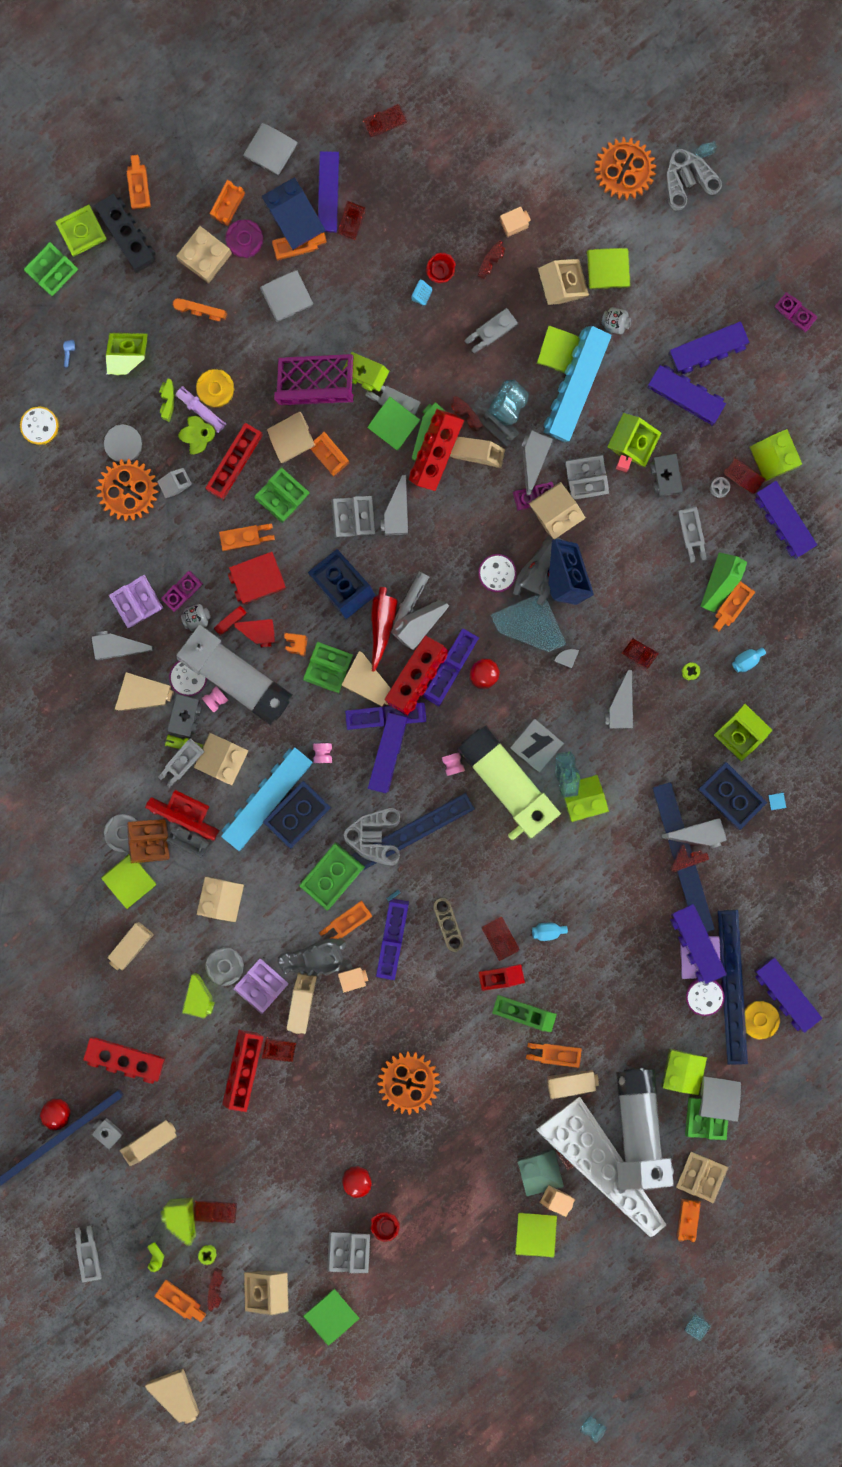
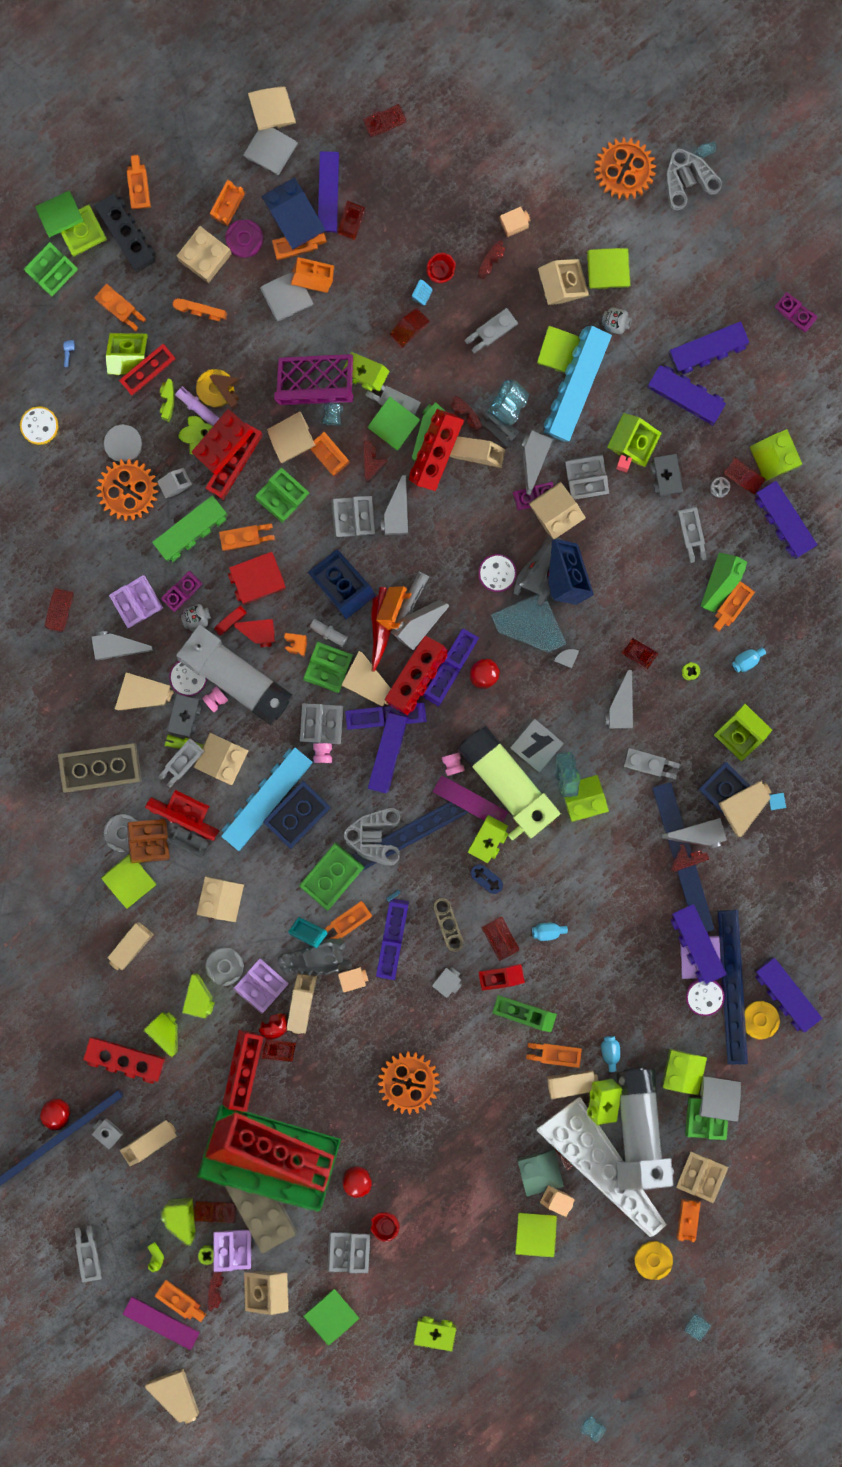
none -> bright green slope [35,190,84,237]
none -> clear red slope [45,588,74,632]
none -> dark tan brick [58,743,142,793]
none -> orange hinge [94,283,146,332]
none -> red brick [119,344,176,396]
none -> magenta tile [122,1296,200,1350]
none -> lime slope [144,1011,178,1058]
none -> bright green brick [152,495,228,562]
none -> red plate [191,409,254,476]
none -> piece [197,1105,341,1212]
none -> reddish brown slope [209,374,240,410]
none -> lavender slope [213,1229,251,1272]
none -> dark tan brick [225,1186,297,1254]
none -> tan slope [248,87,296,131]
none -> red hair [258,1013,288,1039]
none -> teal tile [288,917,328,948]
none -> orange hinge [291,257,334,293]
none -> light grey slope [300,703,343,744]
none -> light grey pin [309,618,348,647]
none -> clear light blue wheel [322,403,343,426]
none -> clear red slope [364,441,388,482]
none -> orange hinge [376,586,411,630]
none -> clear red slope [390,308,430,348]
none -> lime brick [414,1316,456,1351]
none -> magenta slope [432,775,508,823]
none -> light grey brick [432,967,462,998]
none -> lime brick [468,815,509,863]
none -> dark blue beam [471,864,503,894]
none -> lime brick [587,1079,622,1125]
none -> medium azure plant [601,1036,620,1072]
none -> light grey hinge [623,748,680,780]
none -> yellow tile [634,1241,673,1280]
none -> tan slope [718,781,771,837]

